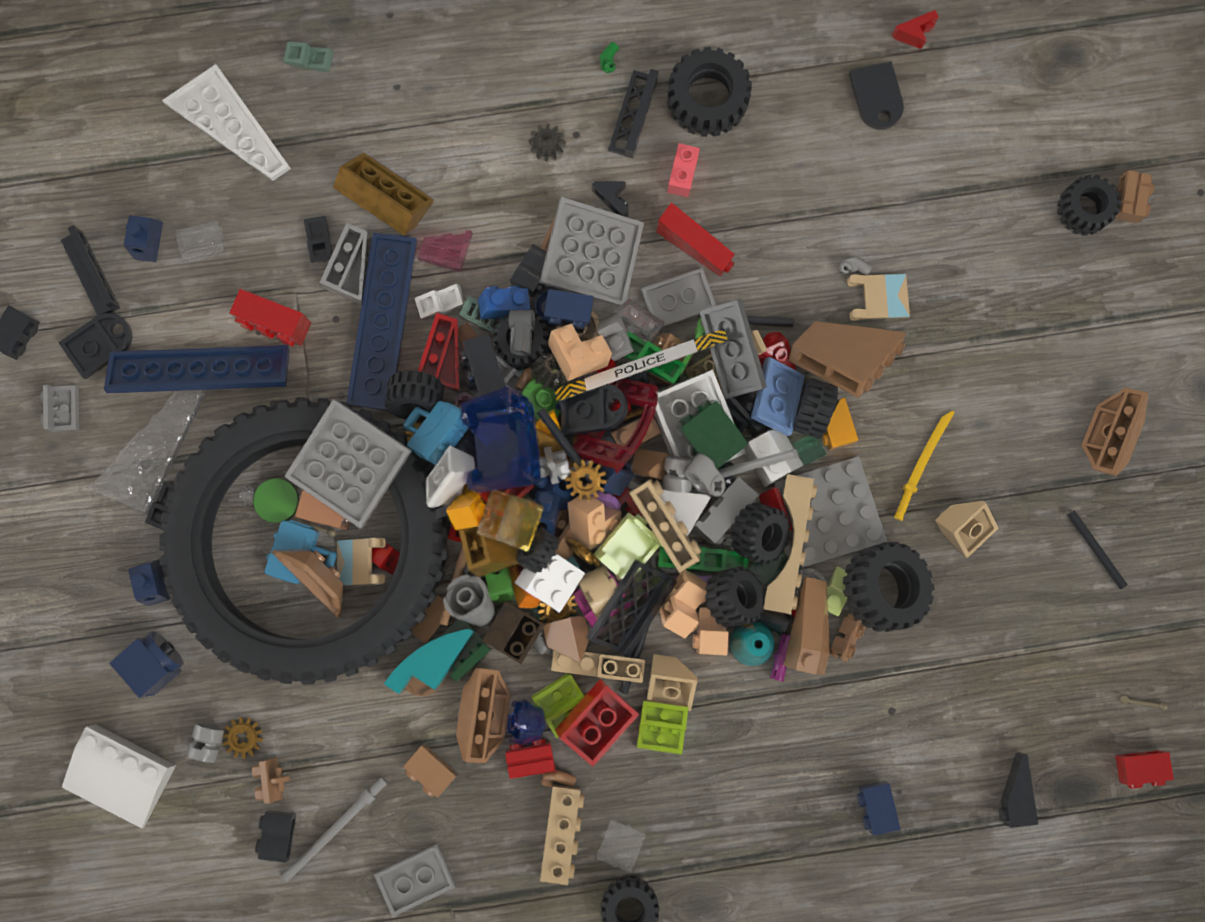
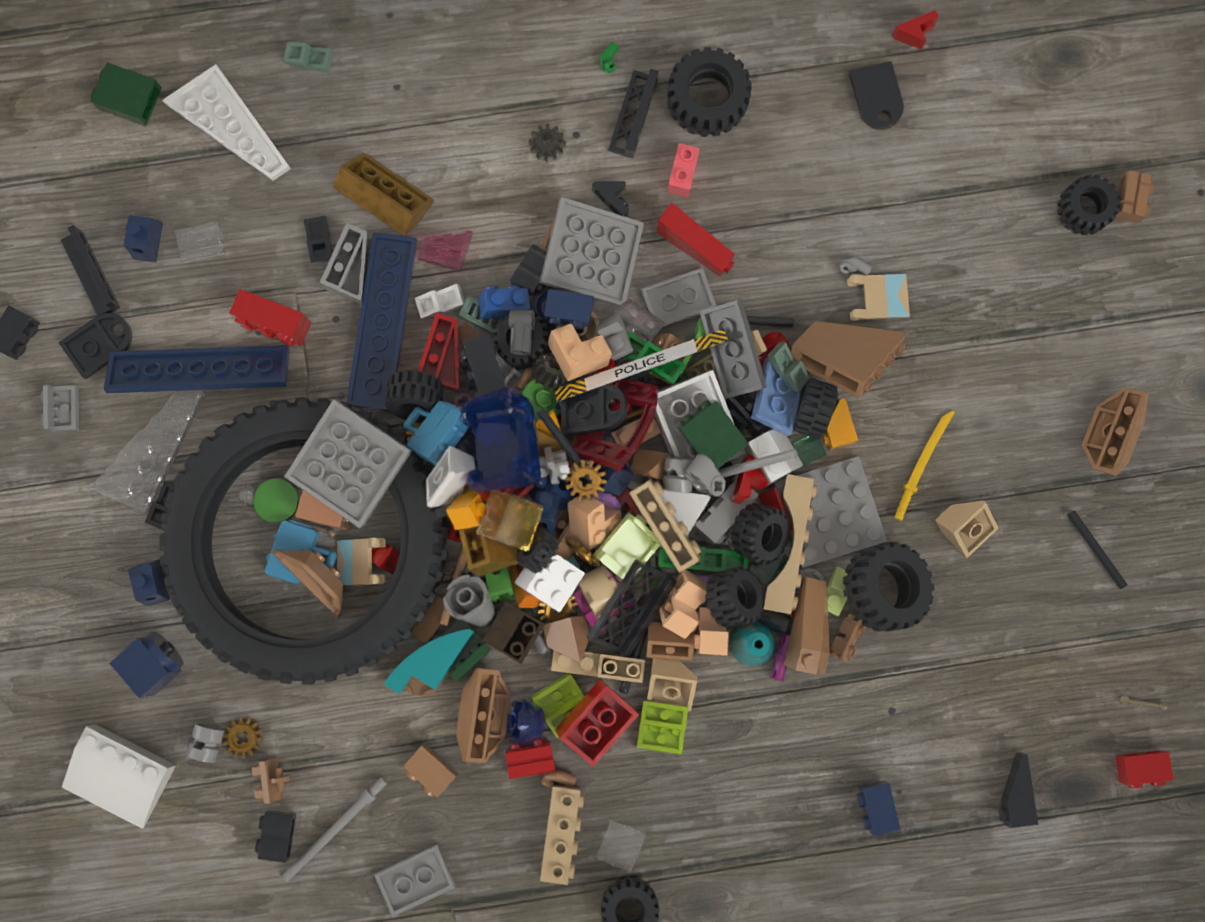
none -> dark green brick [90,62,162,127]
none -> medium nougat brick [646,622,694,661]
none -> red slope [731,454,768,504]
none -> sand green slope [767,342,810,392]

